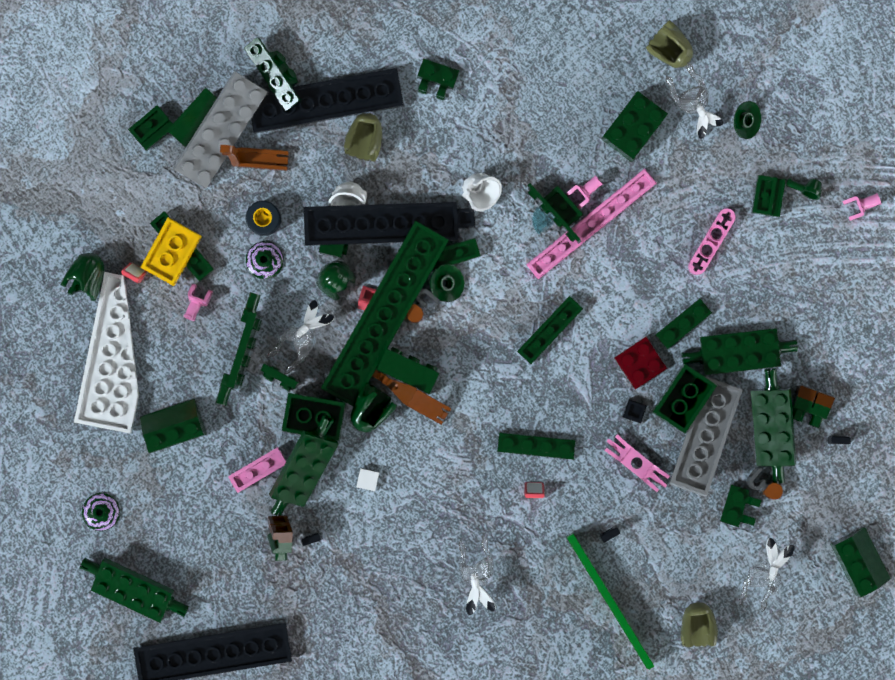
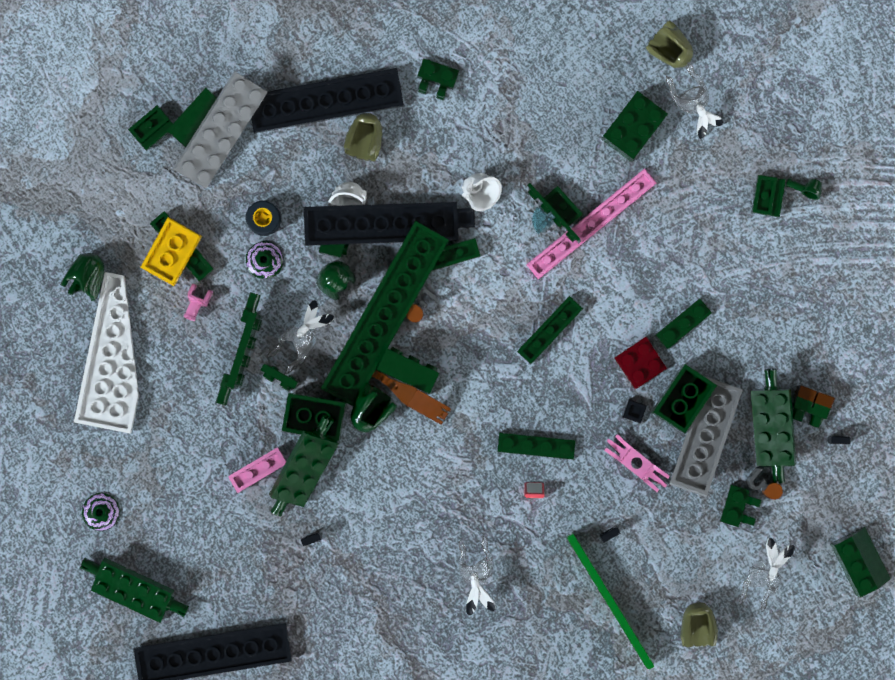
slope [121,263,147,283] -> none
dark green slope [140,399,207,453] -> none
dark orange hinge [220,145,289,171] -> none
bracket [244,37,300,110] -> none
hips [267,515,293,561] -> none
white tile [356,468,379,491] -> none
coral slope [357,286,376,310] -> none
dark green dish [430,264,465,302] -> none
bright pink piece [566,175,603,210] -> none
dark green plate [681,328,798,375] -> none
bright pink beam [688,208,736,275] -> none
dark green dish [734,101,761,139] -> none
bright pink piece [842,193,881,221] -> none

